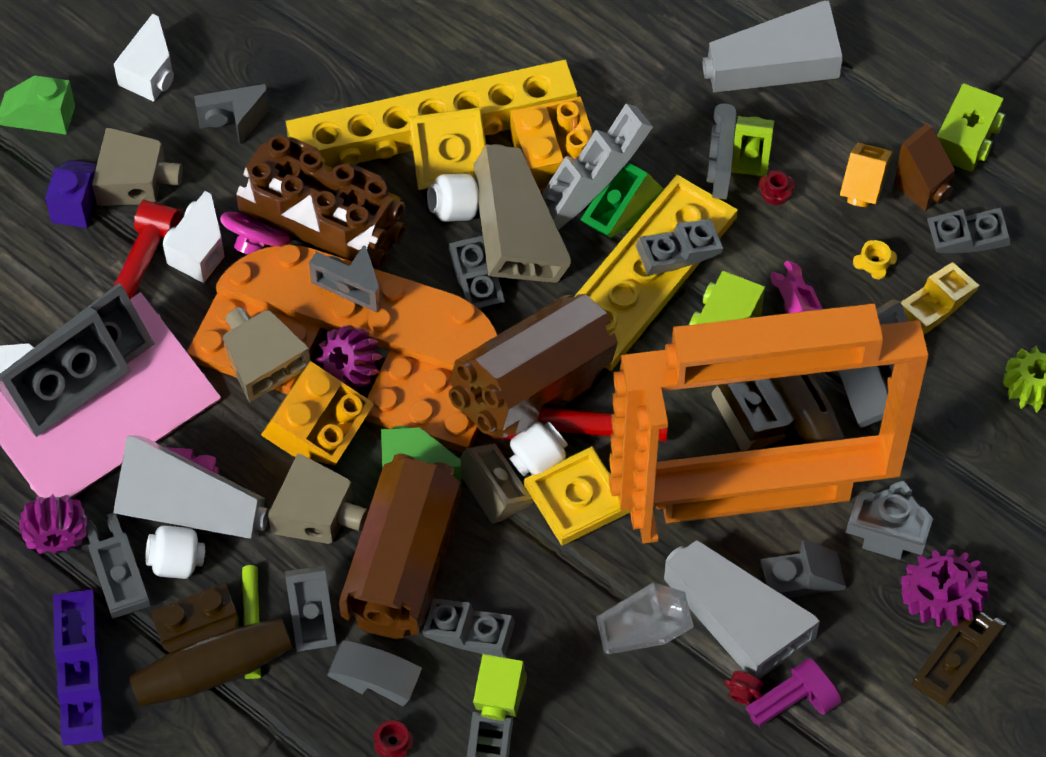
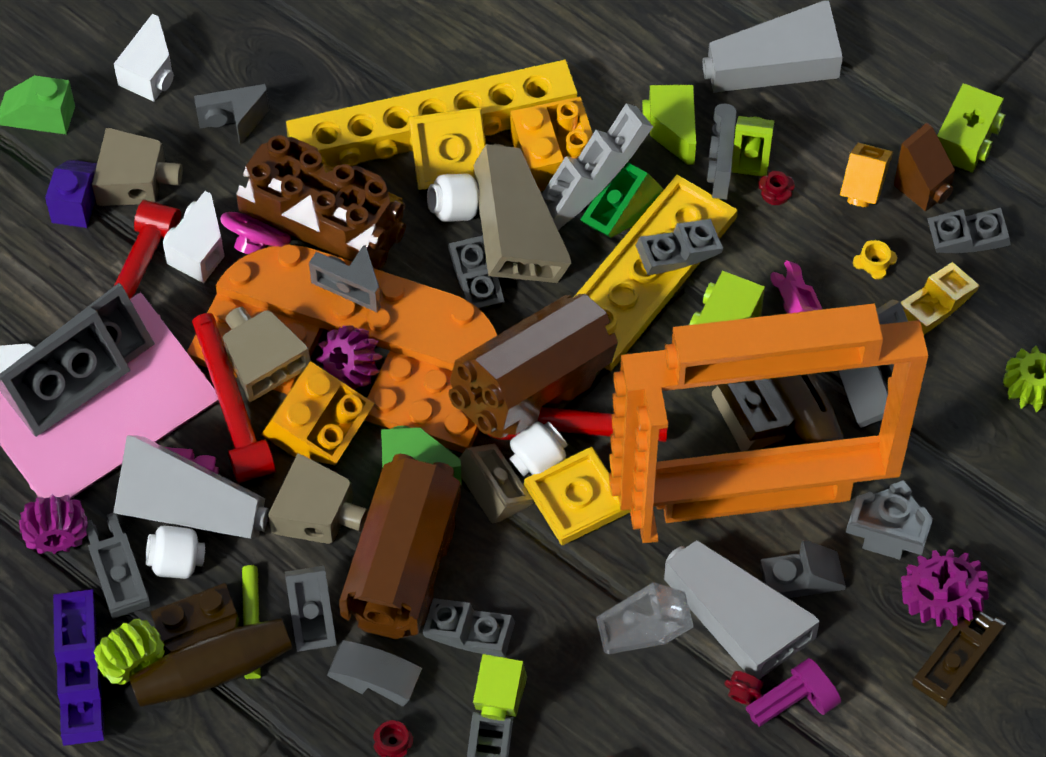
none -> lime gear [94,619,165,685]
none -> red piece [192,313,276,484]
none -> lime slope [642,85,696,165]

